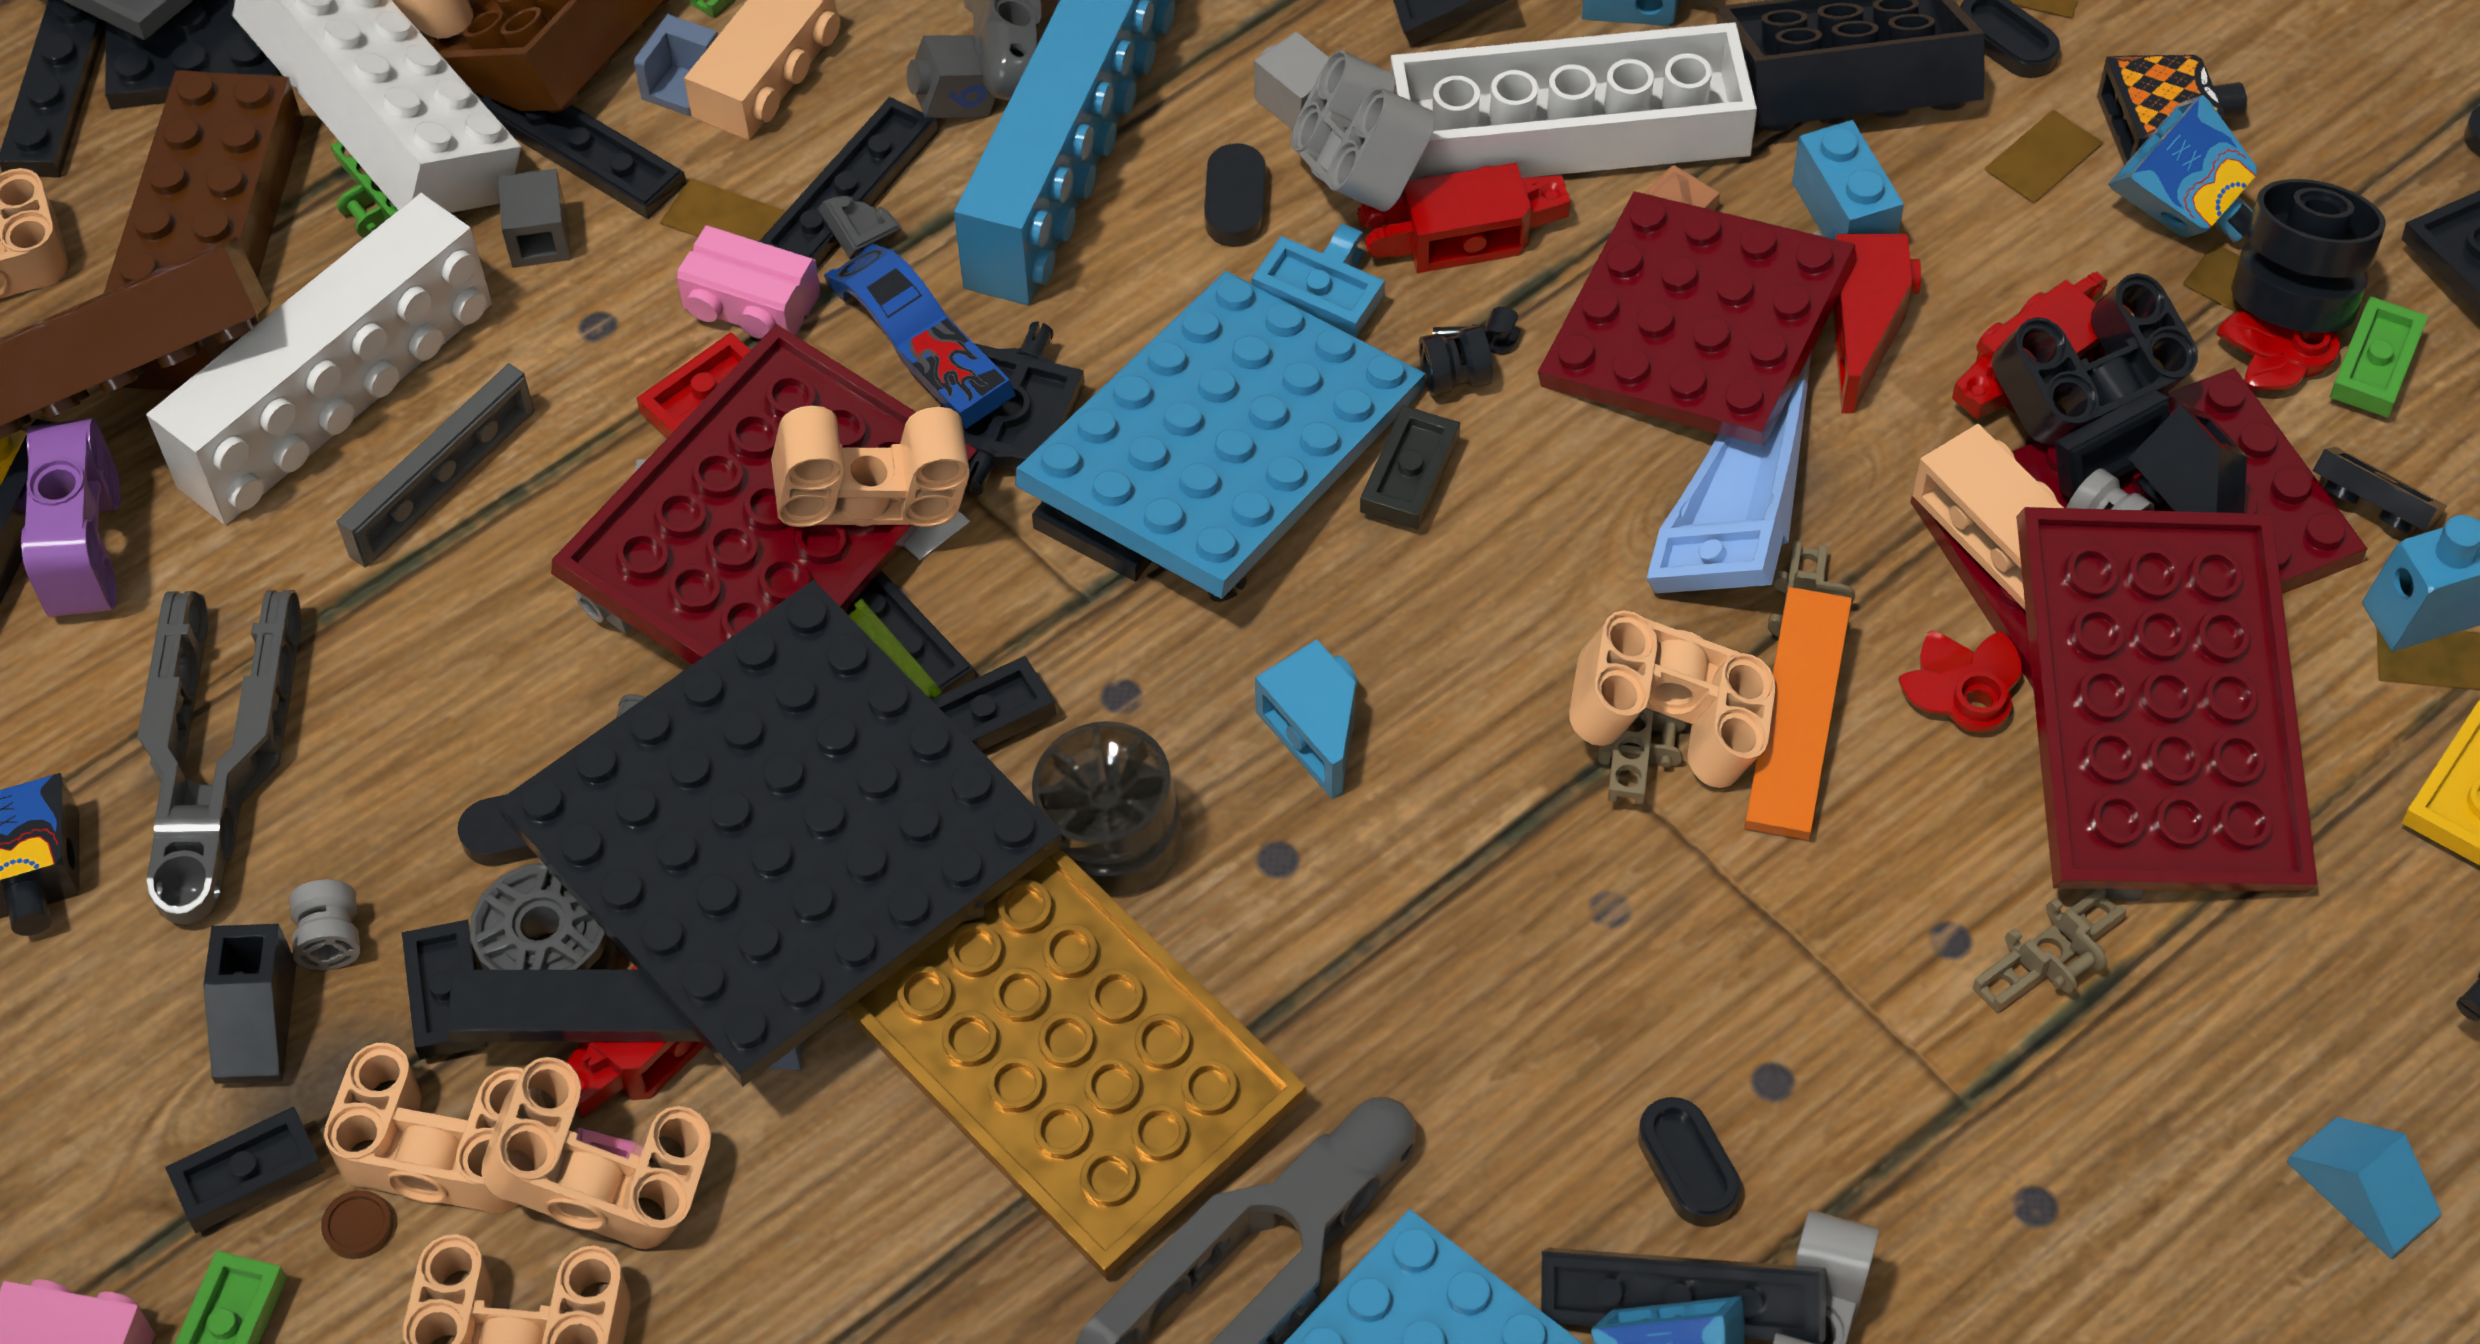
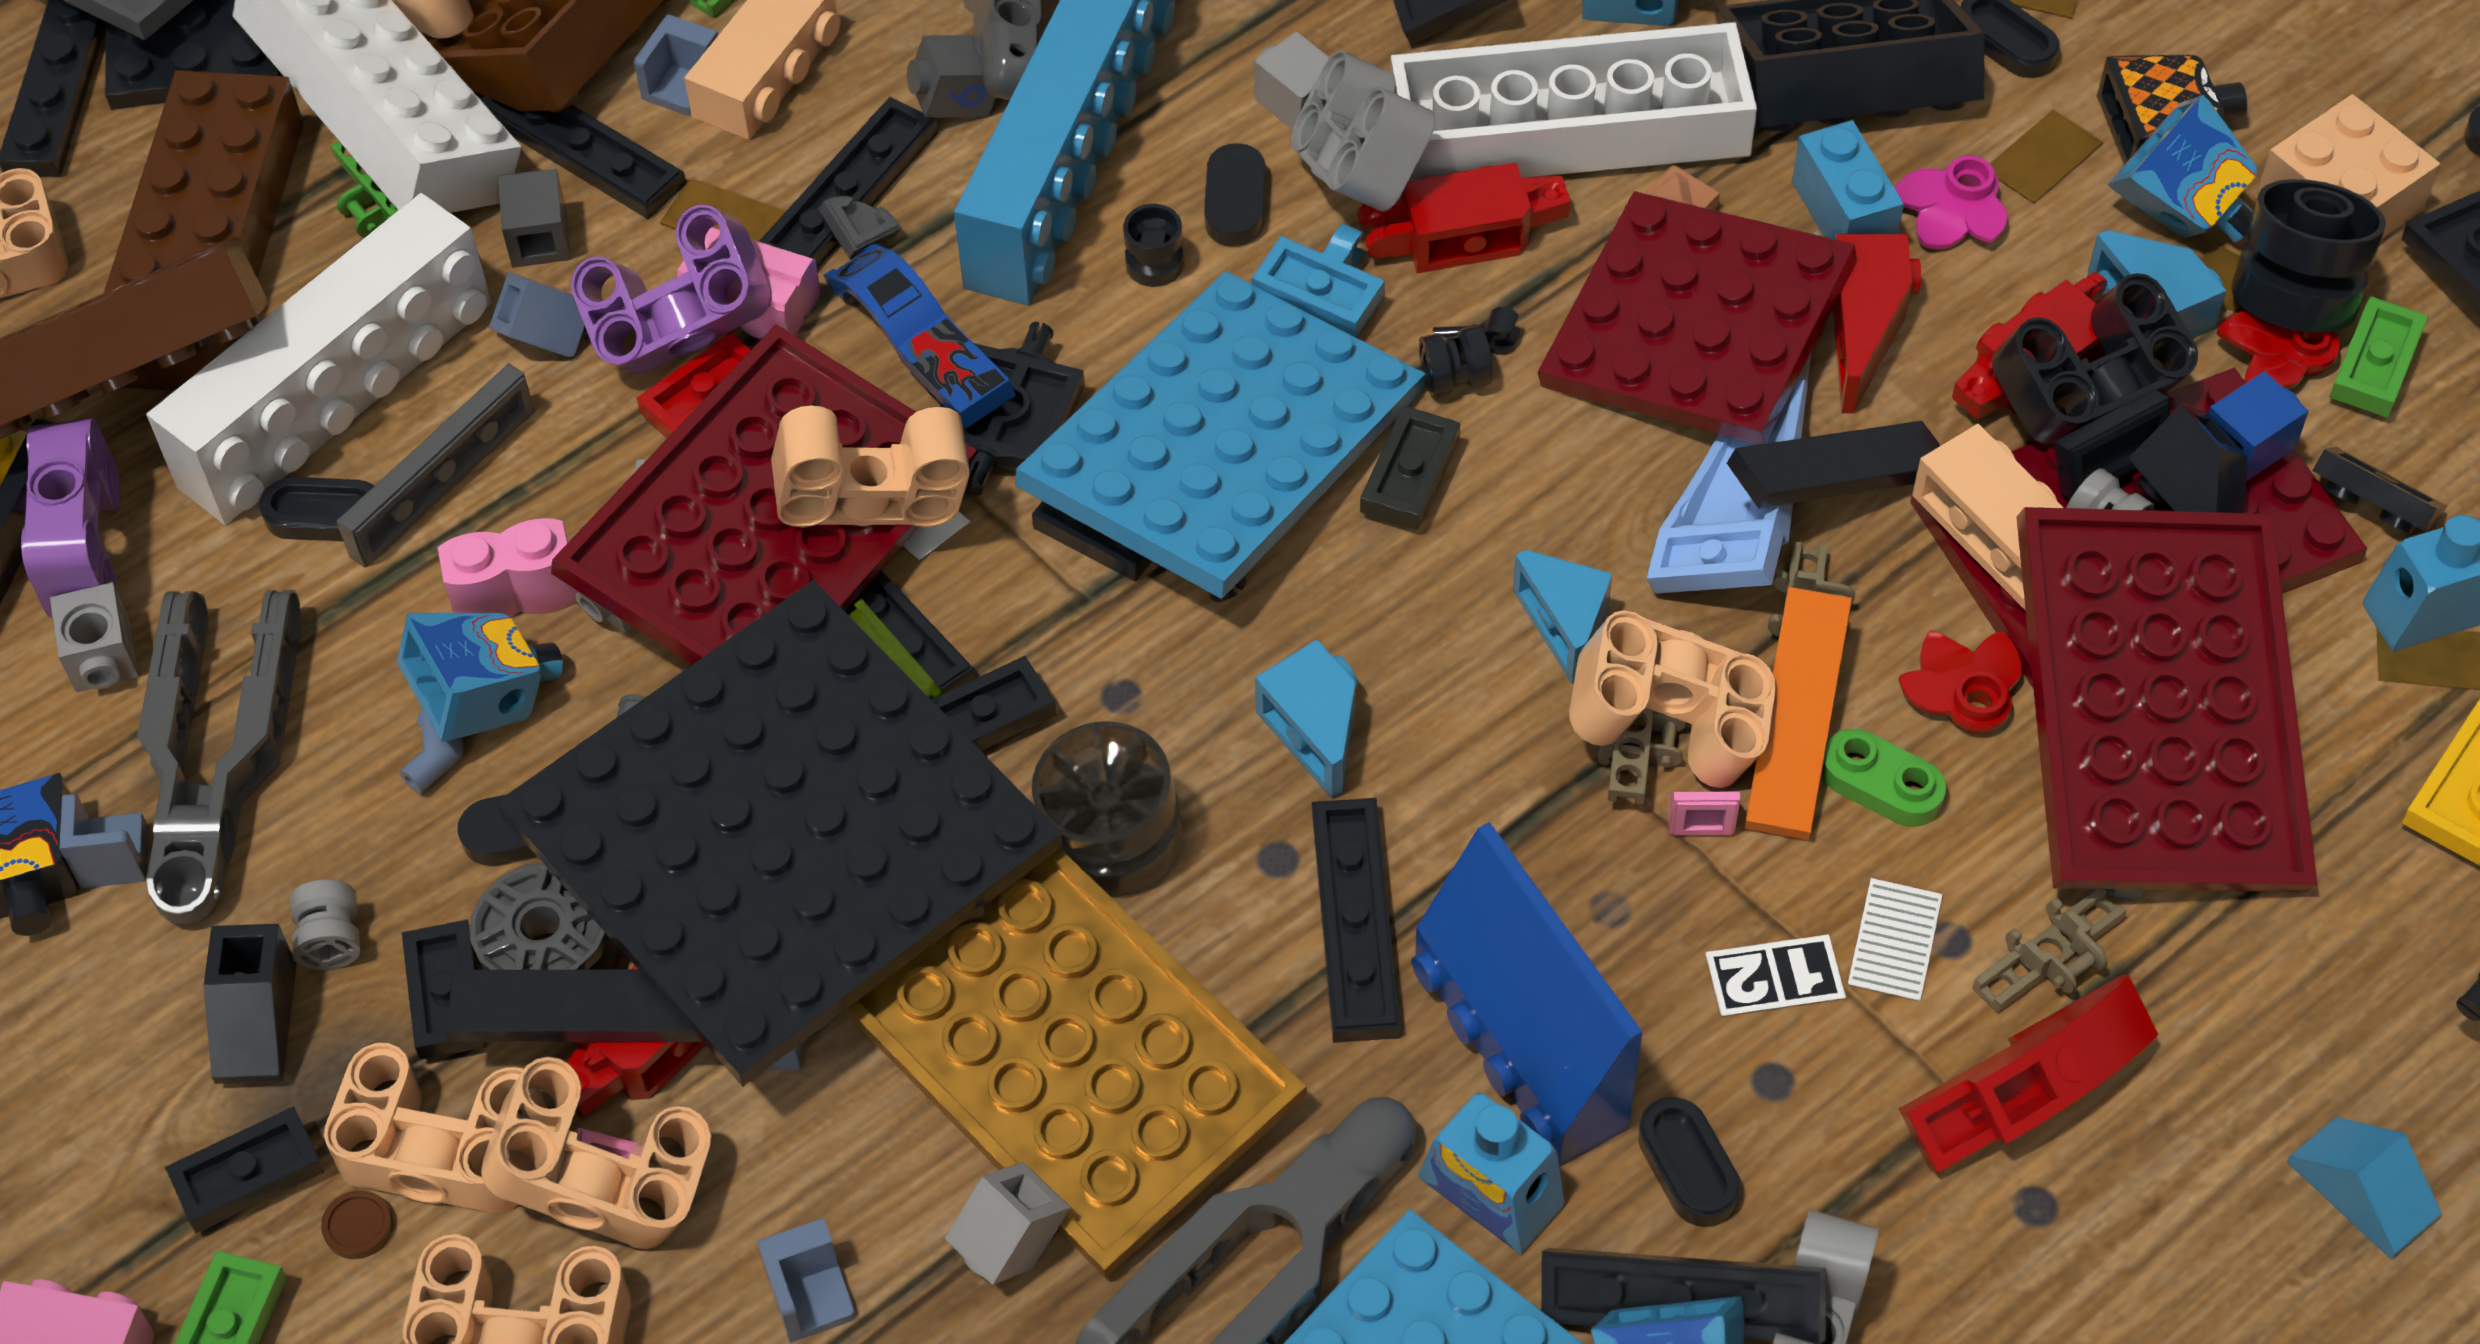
none -> light grey brick [50,582,139,692]
none -> sand blue panel [59,794,148,889]
none -> black tile [259,477,374,542]
none -> dark azure torso [397,613,563,742]
none -> sand blue arm [399,709,464,794]
none -> bright pink brick [438,518,578,617]
none -> sand blue panel [489,271,585,357]
none -> medium lavender beam [571,204,771,373]
none -> sand blue panel [757,1218,855,1343]
none -> light grey brick [945,1162,1071,1285]
none -> black wheel [1123,203,1184,287]
none -> black tile [1312,798,1400,1043]
none -> blue slope [1411,822,1643,1167]
none -> dark azure torso [1418,1093,1565,1255]
none -> dark azure slope [1513,550,1612,684]
none -> bright pink slope [1667,792,1740,835]
none -> sticker [1705,934,1846,1016]
none -> black tile [1727,421,1941,509]
none -> bright green plate [1821,729,1946,827]
none -> white sticker [1848,878,1943,1001]
none -> dark pink plate [1894,155,2007,249]
none -> red slope [1898,974,2159,1173]
none -> dark azure slope [2087,230,2226,338]
none -> blue brick [2208,371,2309,481]
none -> light nougat brick [2256,94,2441,240]

